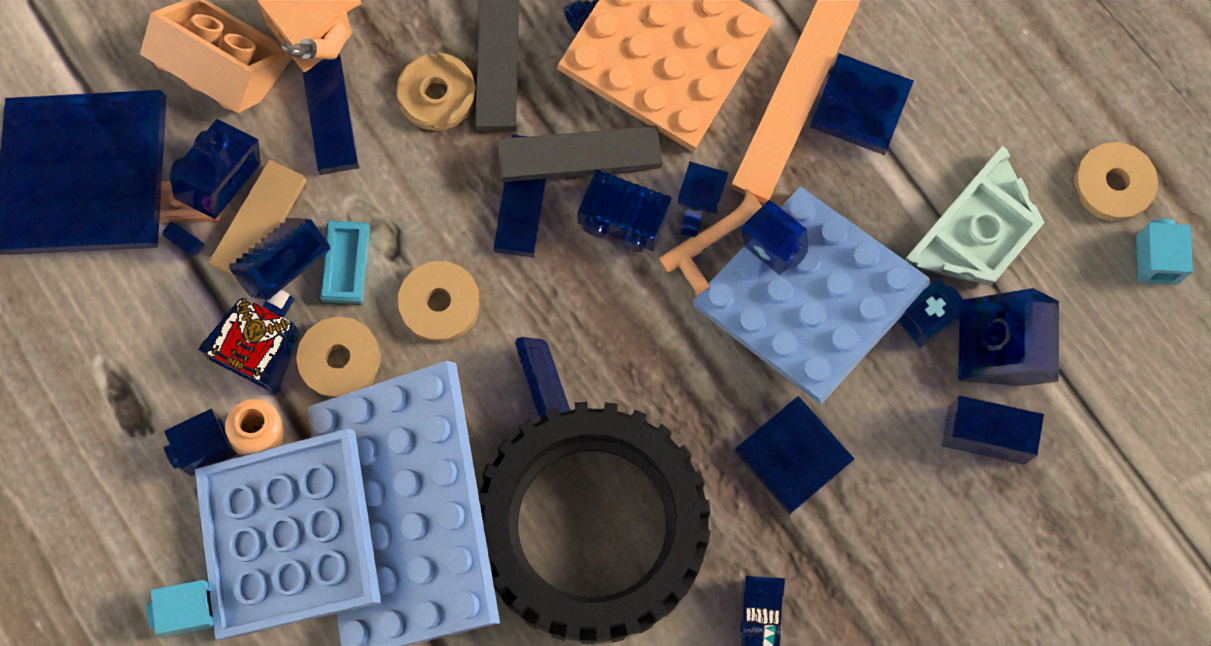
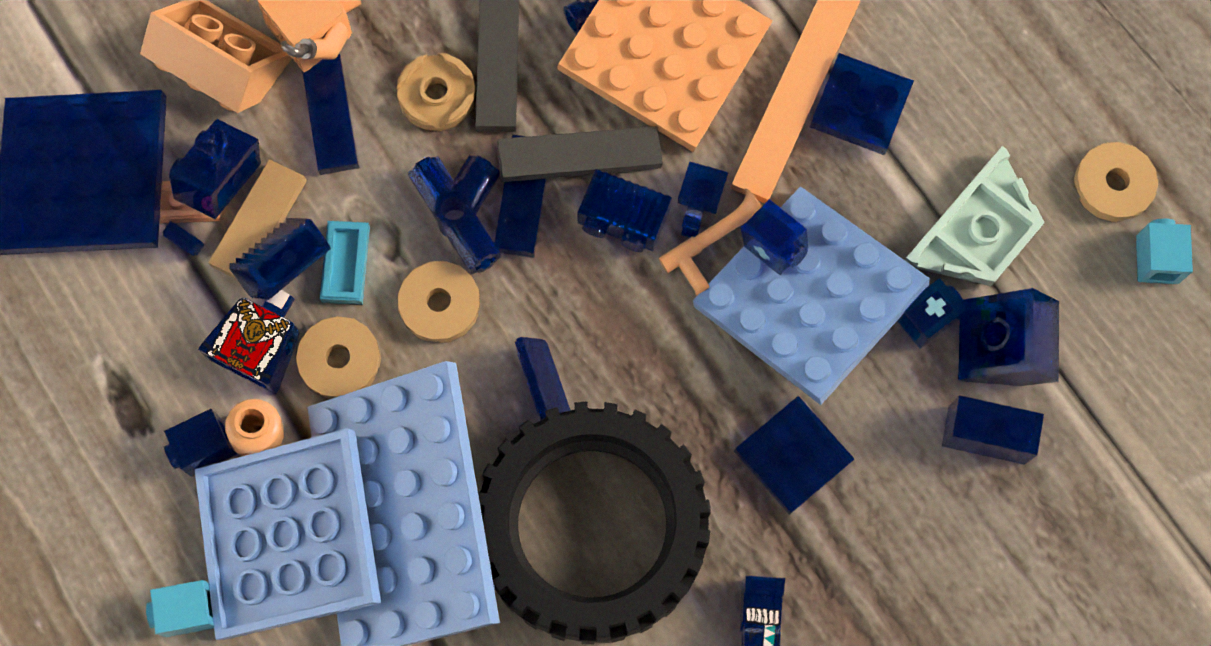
none -> clear blue piece [408,155,501,274]

